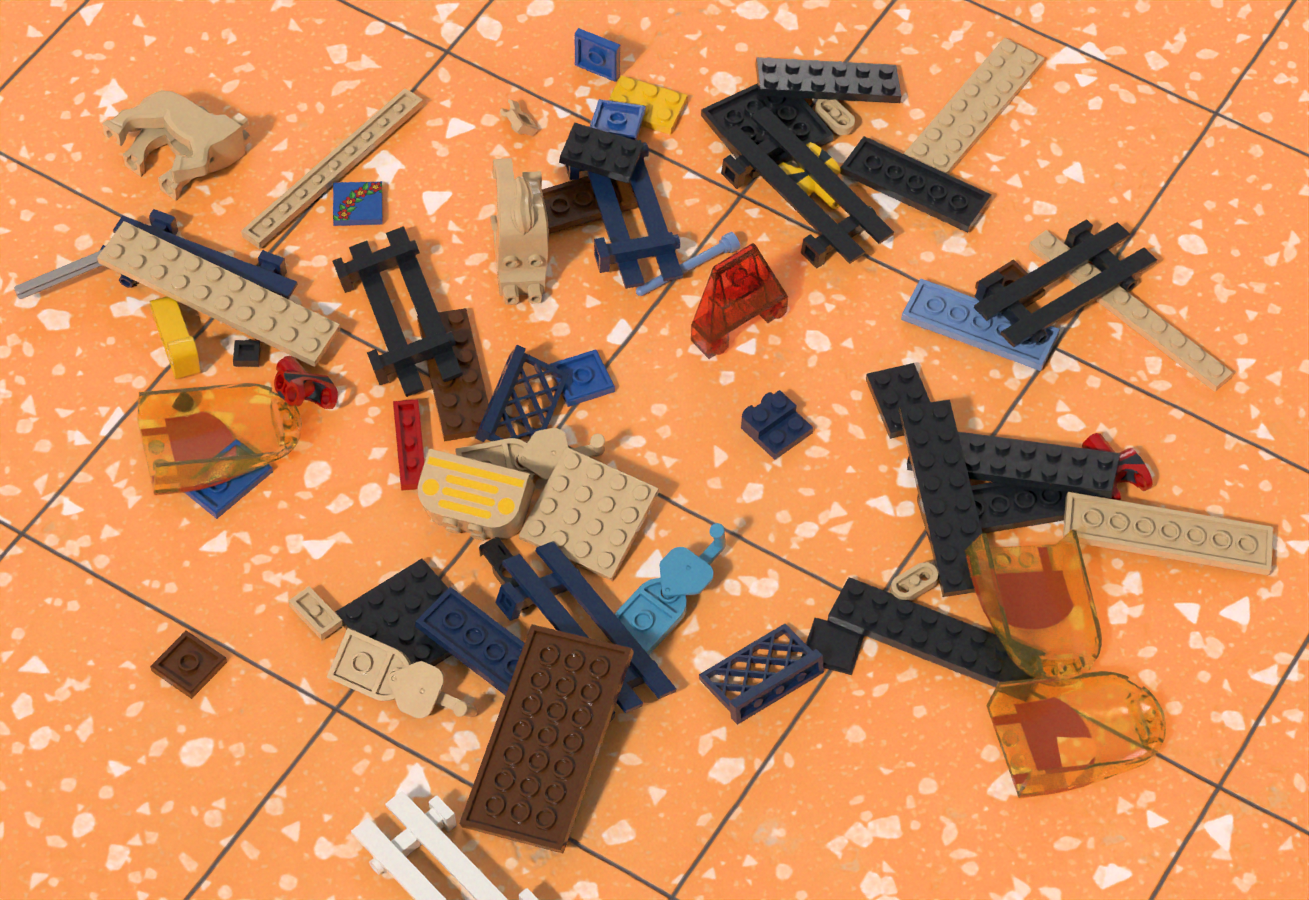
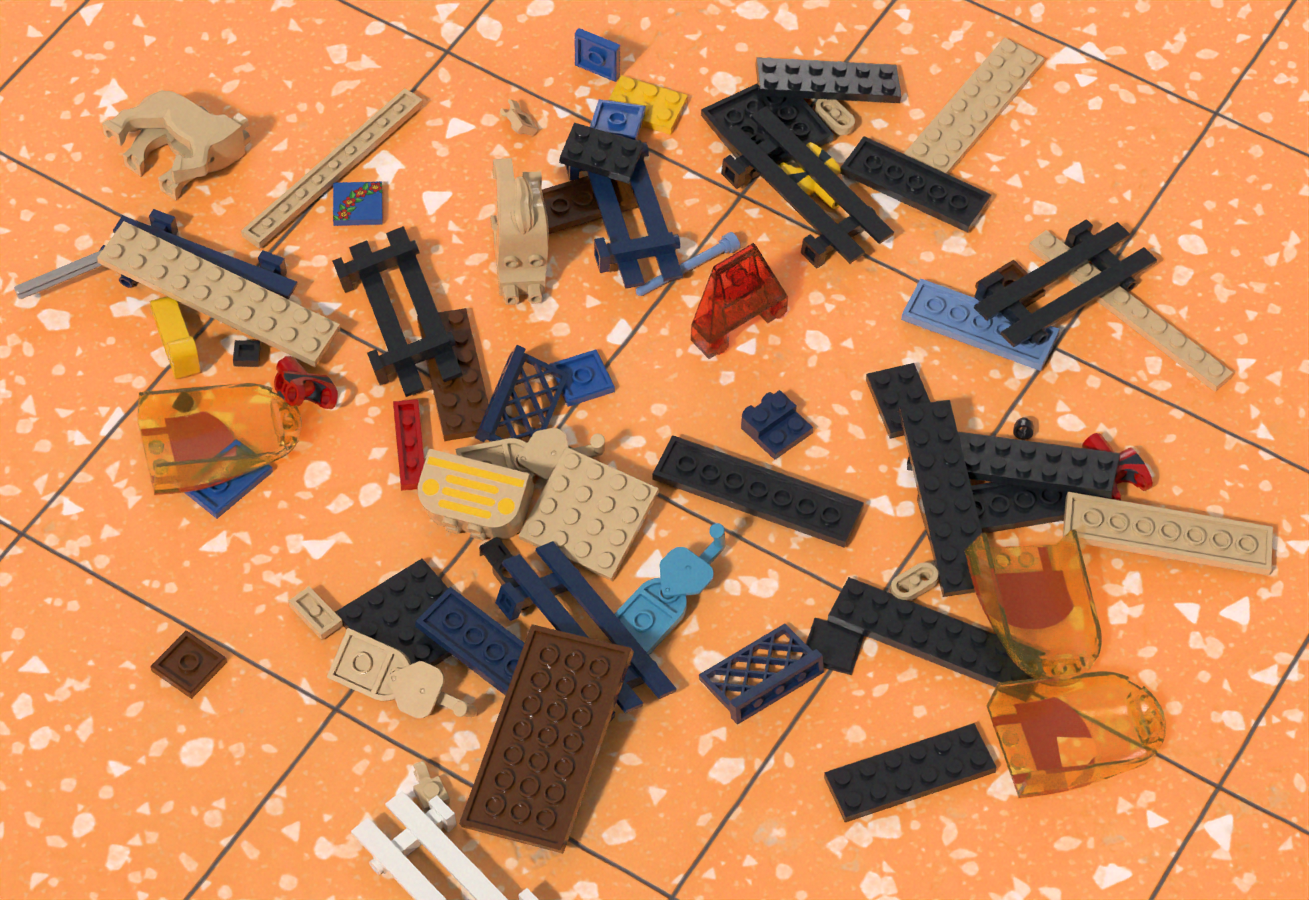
none -> tan plate [413,761,450,813]
none -> black plate [652,435,864,548]
none -> black plate [824,723,997,823]
none -> black hinge [1013,417,1034,440]

